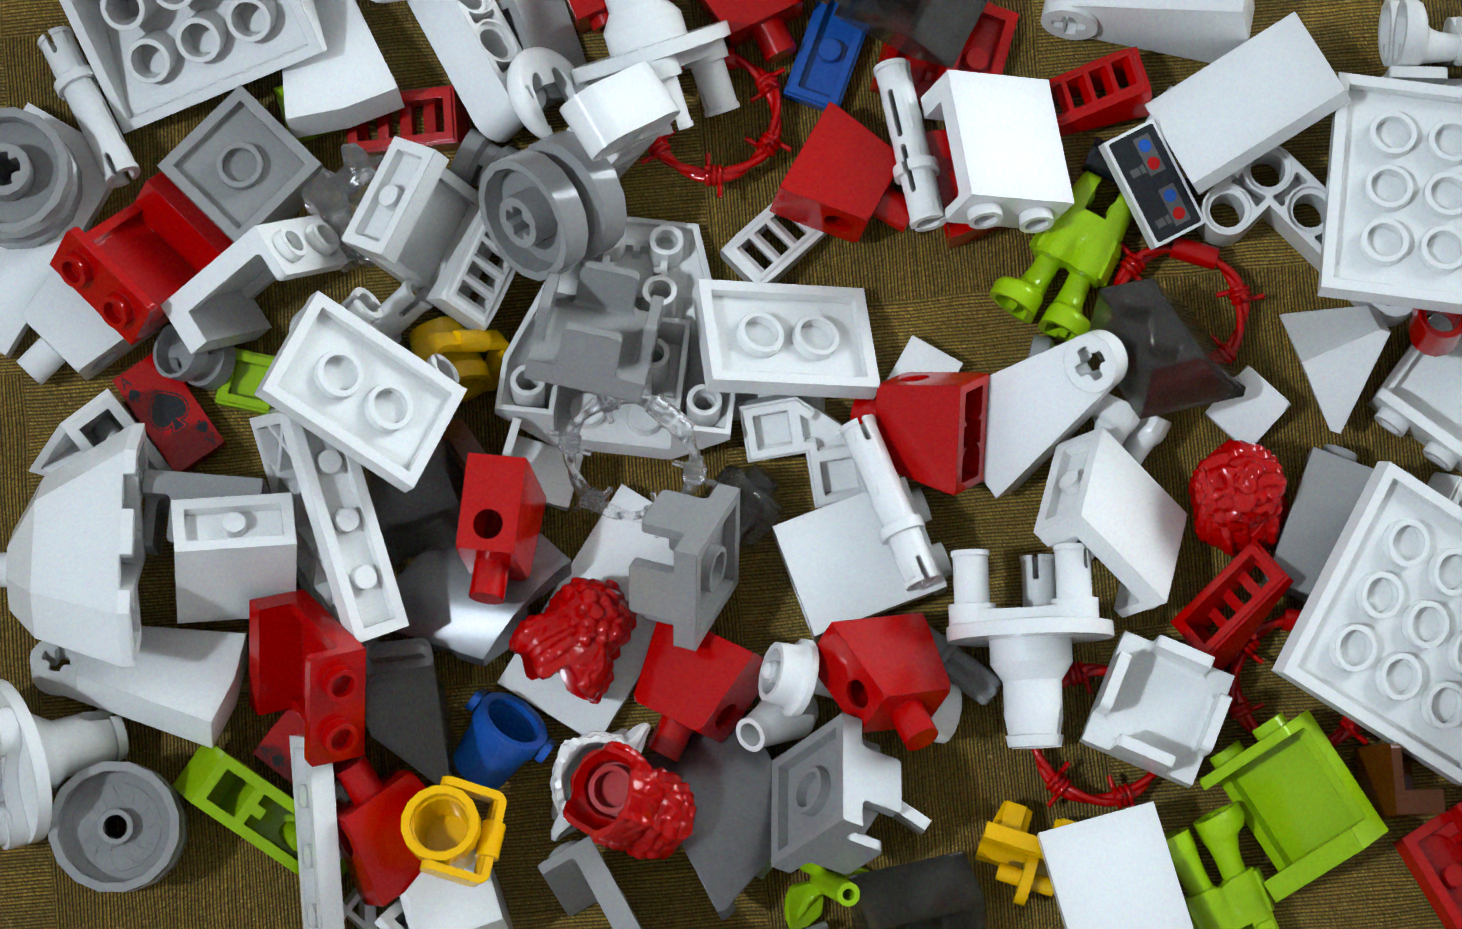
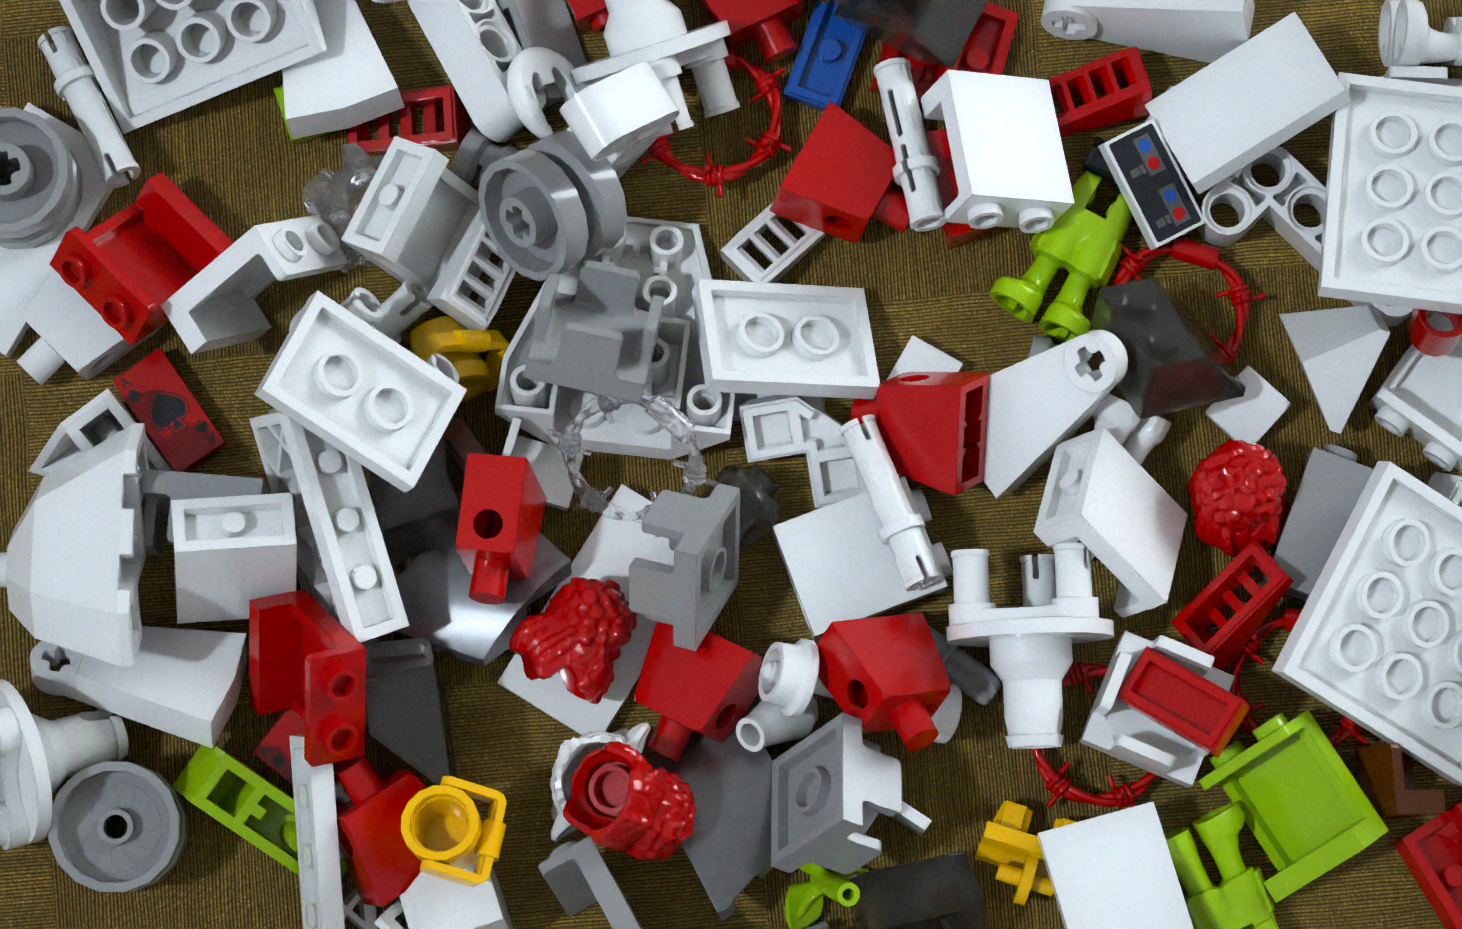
light grey wheel [153,323,236,390] -> none
light grey panel [157,84,324,243] -> none
lime tile [215,348,275,415] -> none
blue piece [453,687,556,790] -> none
none -> red tile [1116,646,1250,758]

